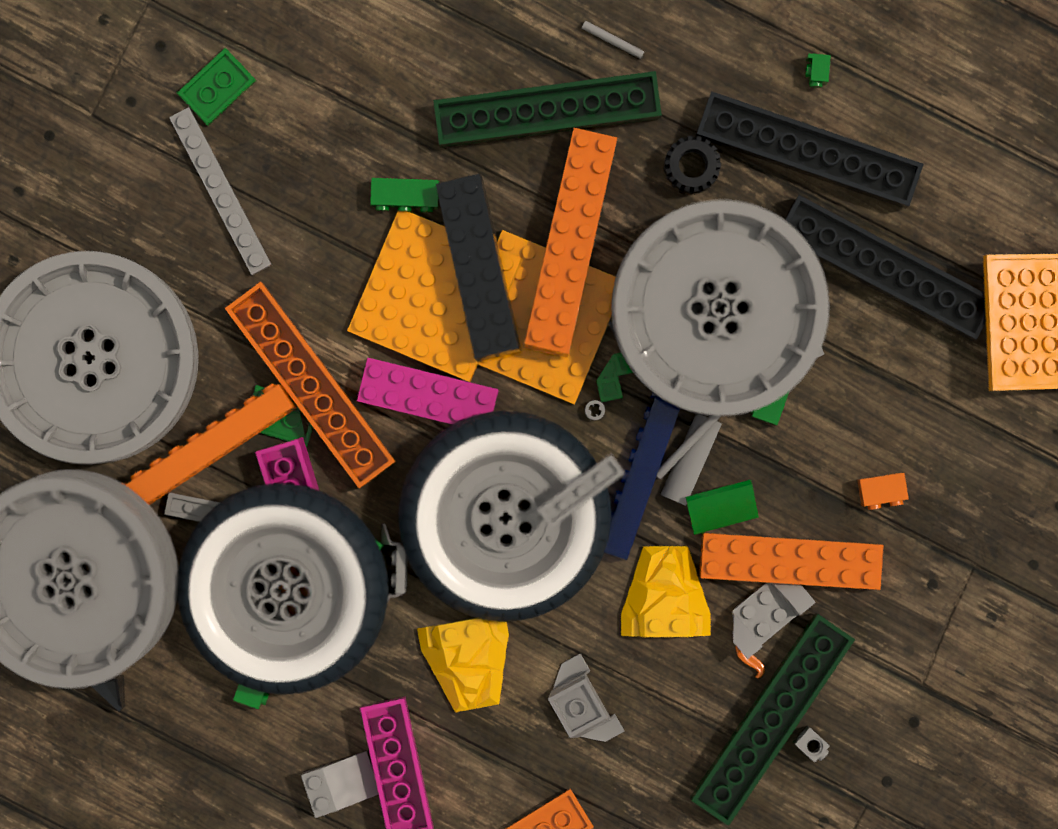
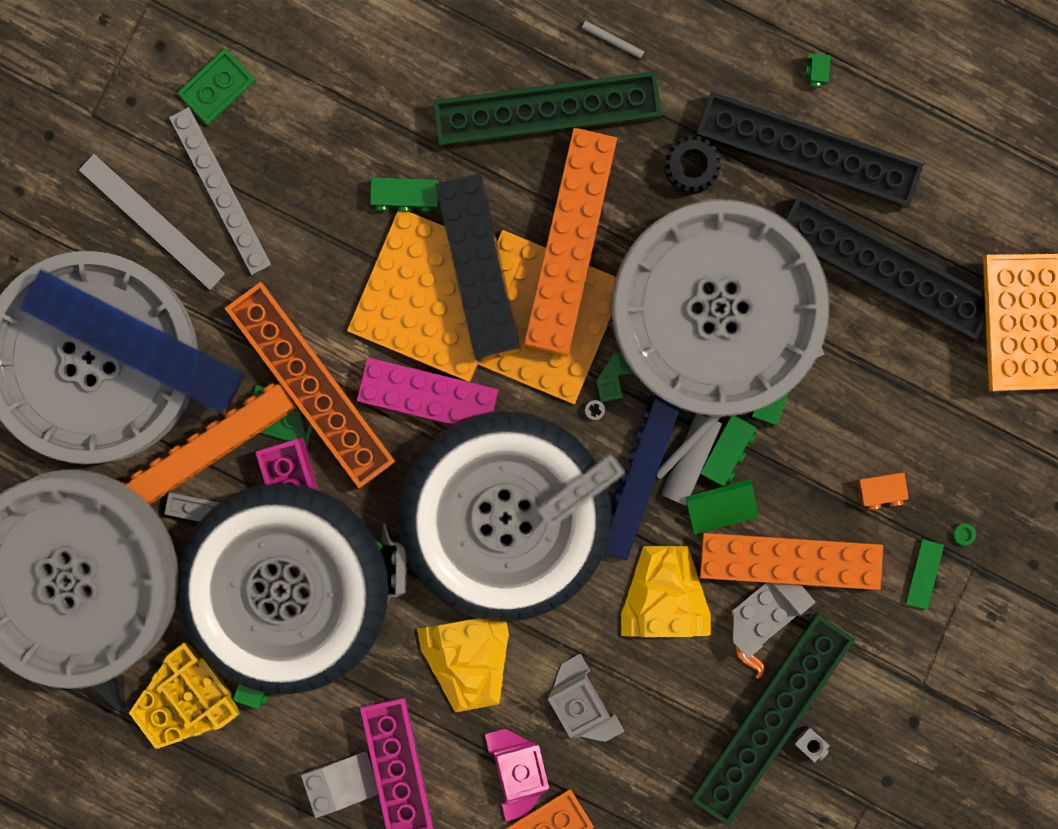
none -> clear blue brick [20,269,246,414]
none -> light grey tile [79,154,226,290]
none -> yellow wedge [129,642,239,749]
none -> dark pink piece [484,729,549,821]
none -> green brick [700,415,757,486]
none -> green tile [905,539,944,610]
none -> green tile [953,523,976,546]

